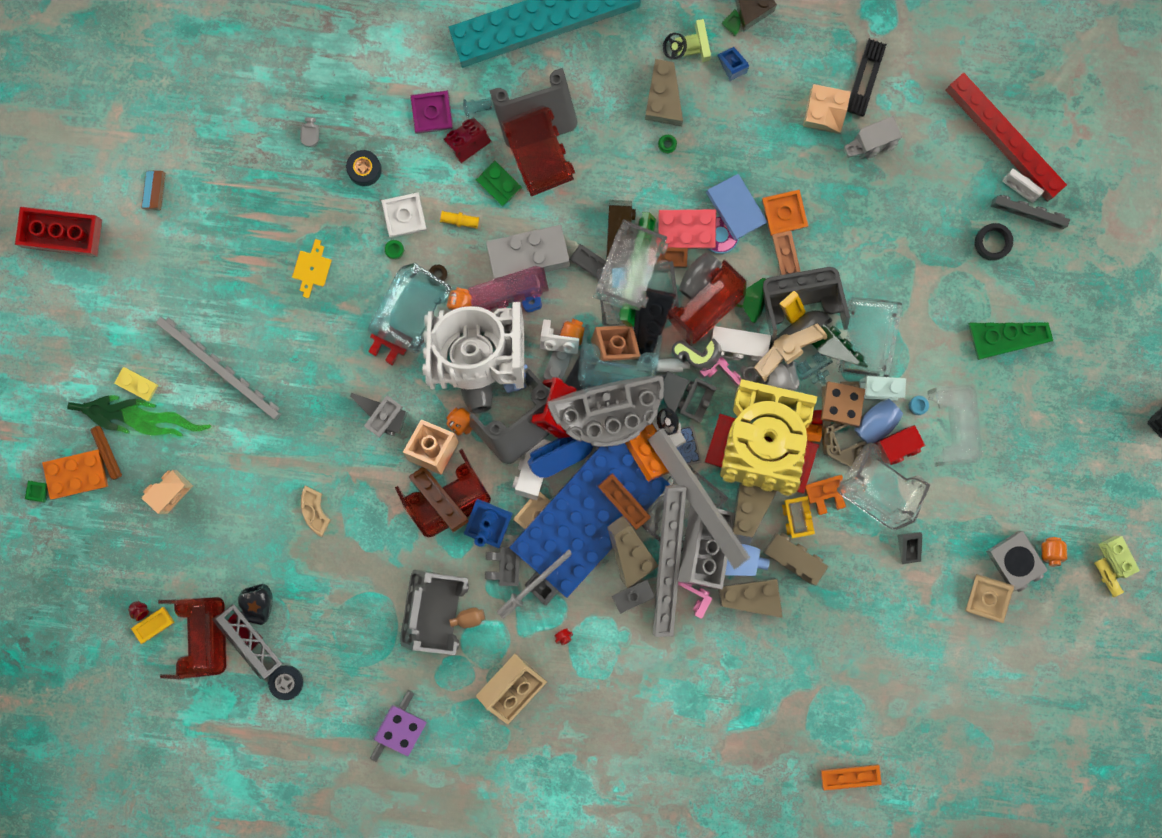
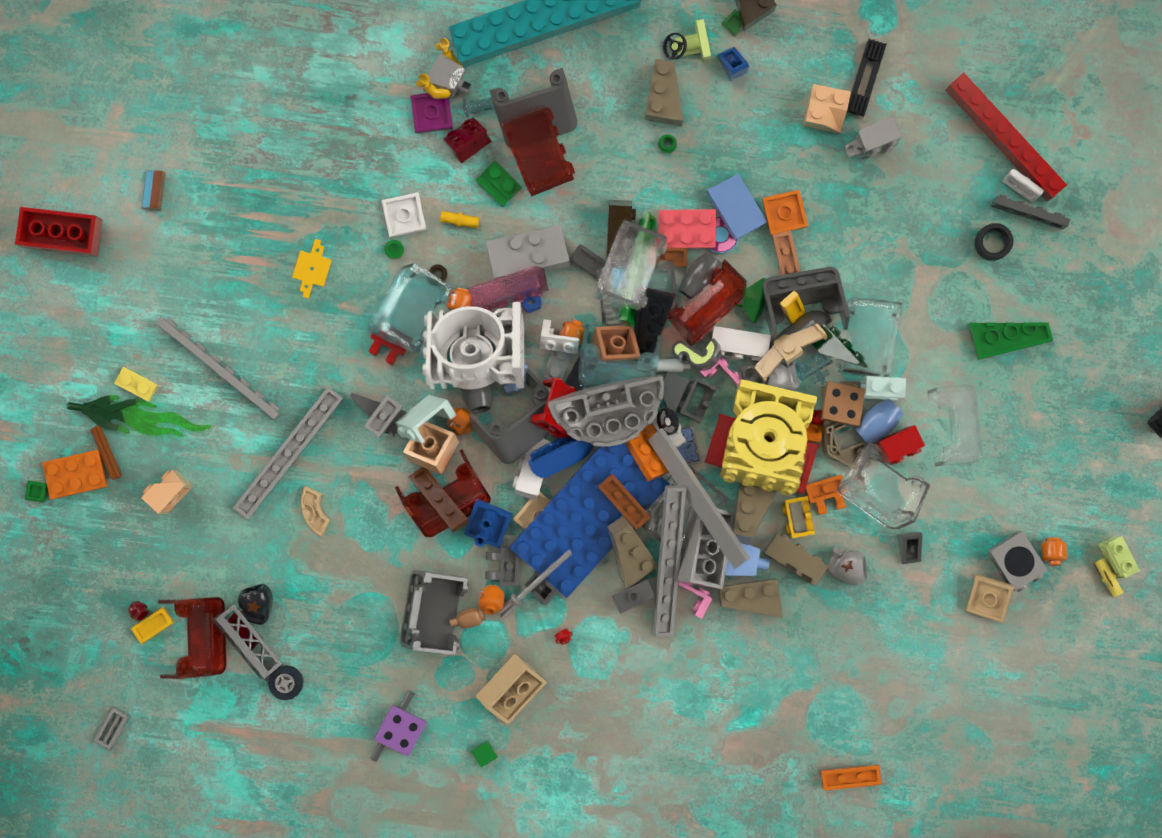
light grey arm [300,117,319,147] -> none
black wheel [346,150,382,187] -> none
medium azure tile [909,396,929,415] -> none
none -> light grey tile [94,706,131,750]
none -> light grey plate [233,387,344,520]
none -> light aqua panel [395,395,456,443]
none -> torso [416,38,472,99]
none -> green tile [471,740,498,768]
none -> orange head [478,585,505,615]
none -> light grey piece [827,546,867,585]

